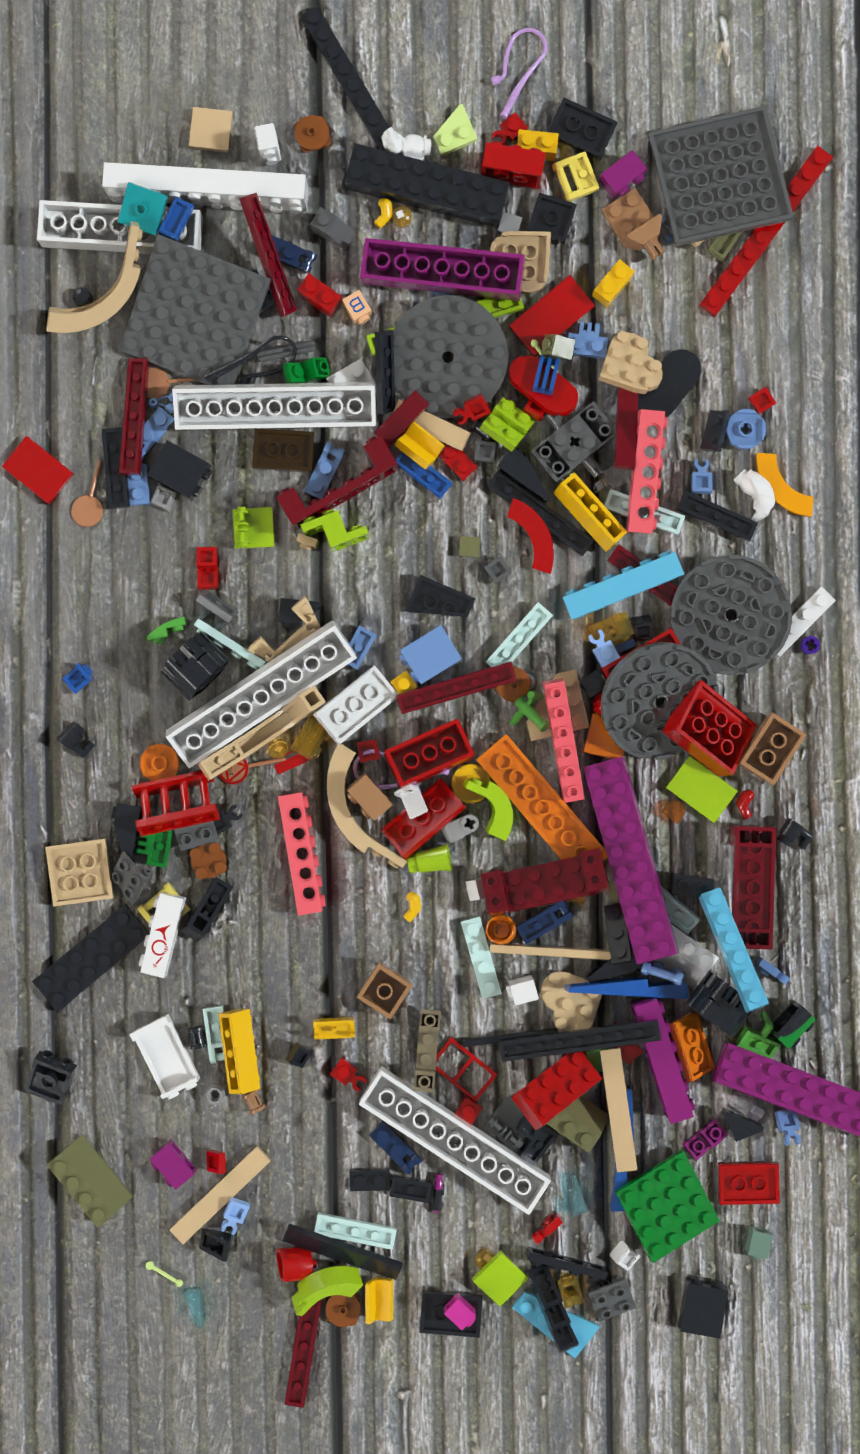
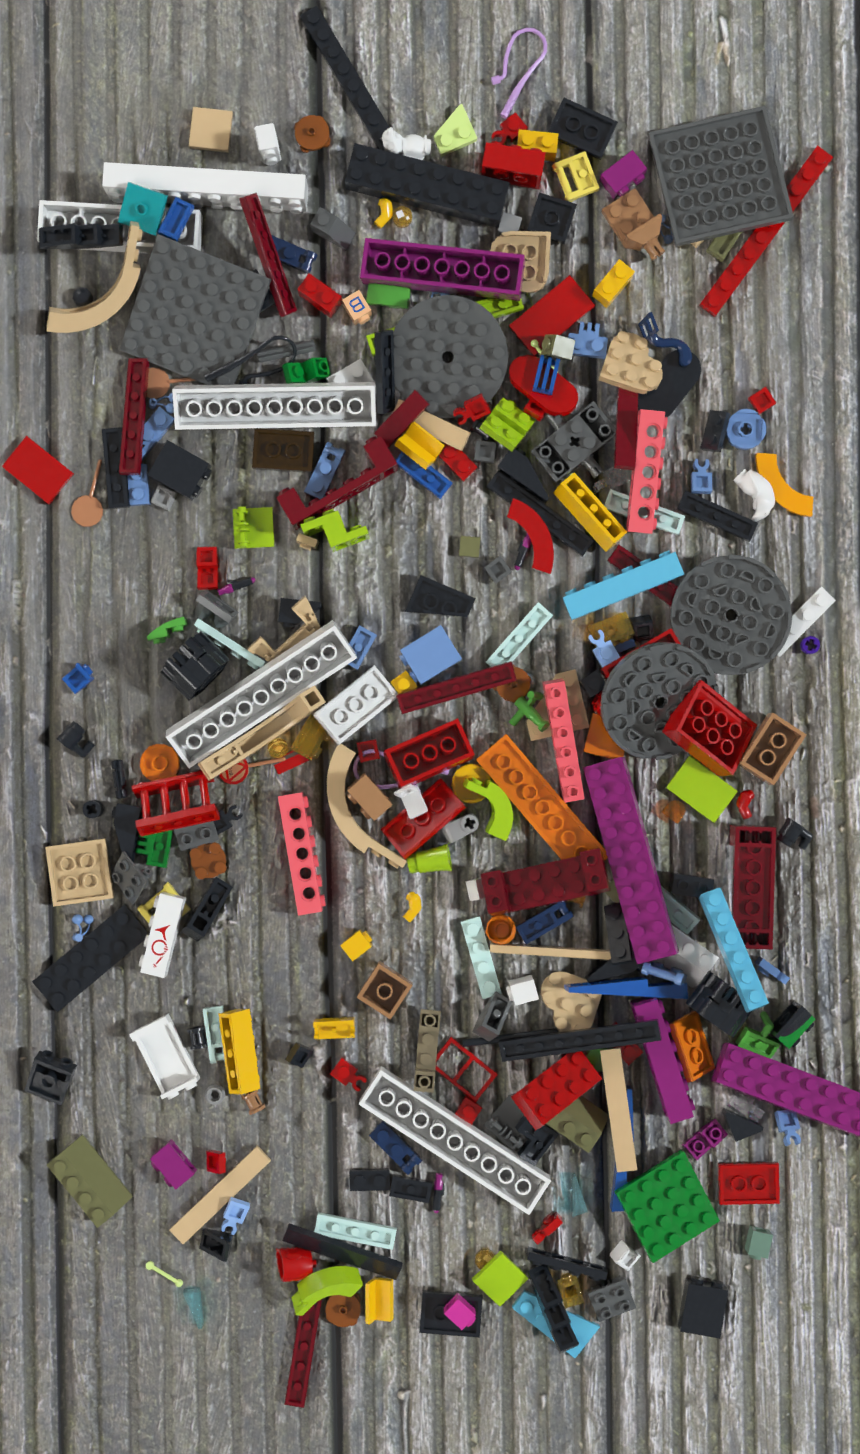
none -> black slope [39,223,123,249]
none -> medium blue piece [72,914,94,942]
none -> black bush [83,800,104,818]
none -> black axle [111,759,127,799]
none -> piece [218,577,255,595]
none -> yellow brick [340,929,373,962]
none -> bright green slope [366,283,411,309]
none -> dark grey slope [472,992,513,1041]
none -> black piece [514,533,531,570]
none -> dark blue piece [638,312,692,367]

